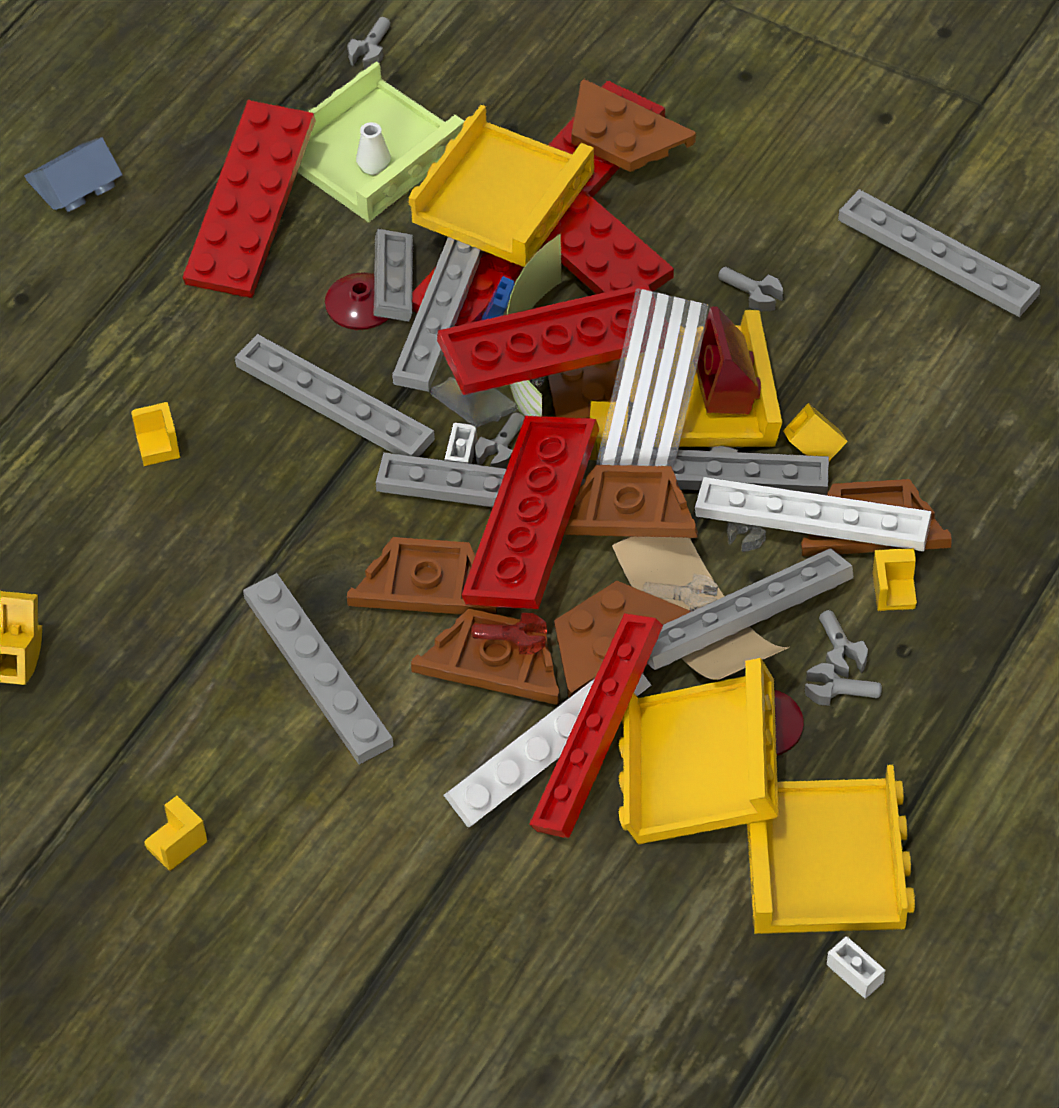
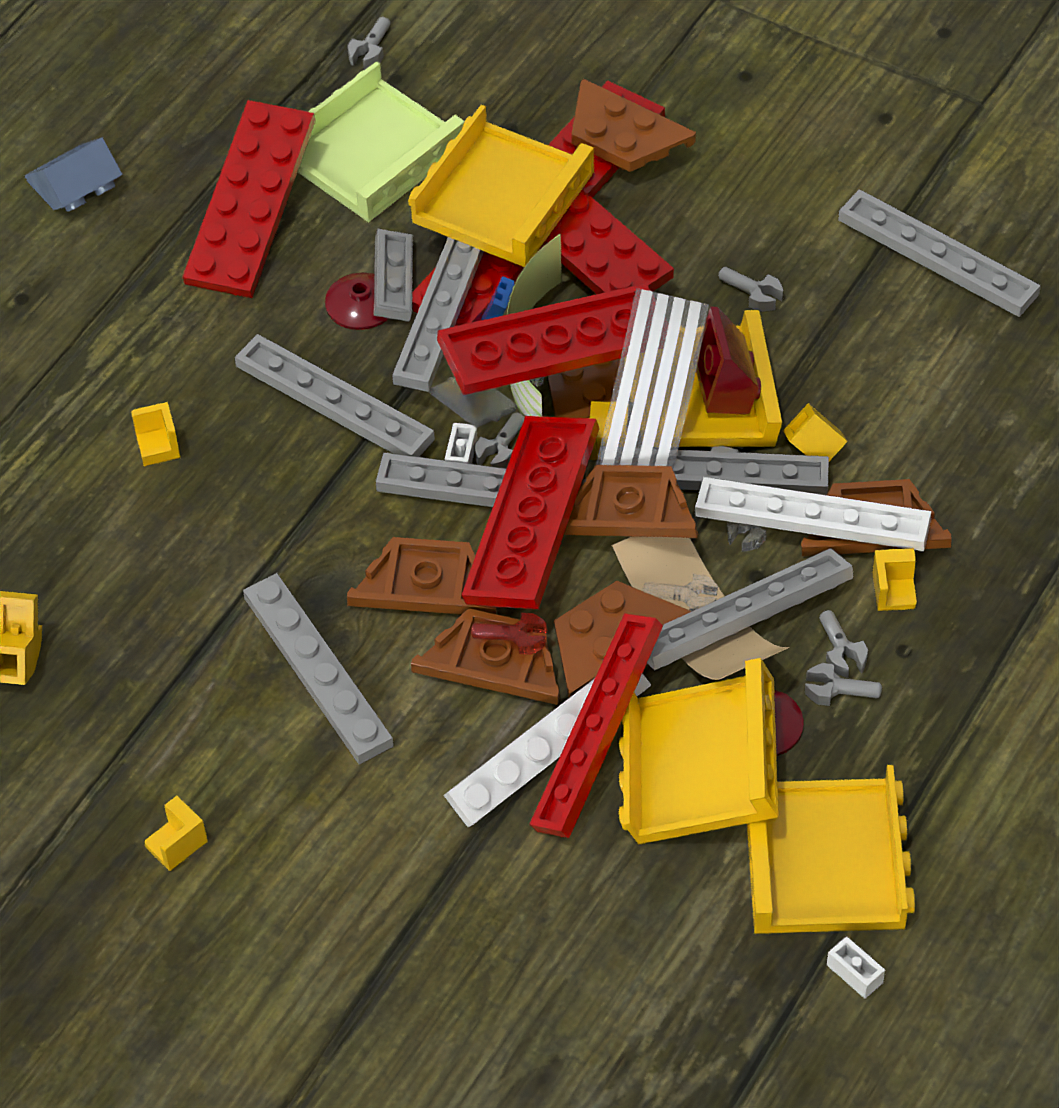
white cone [356,122,391,175] -> none

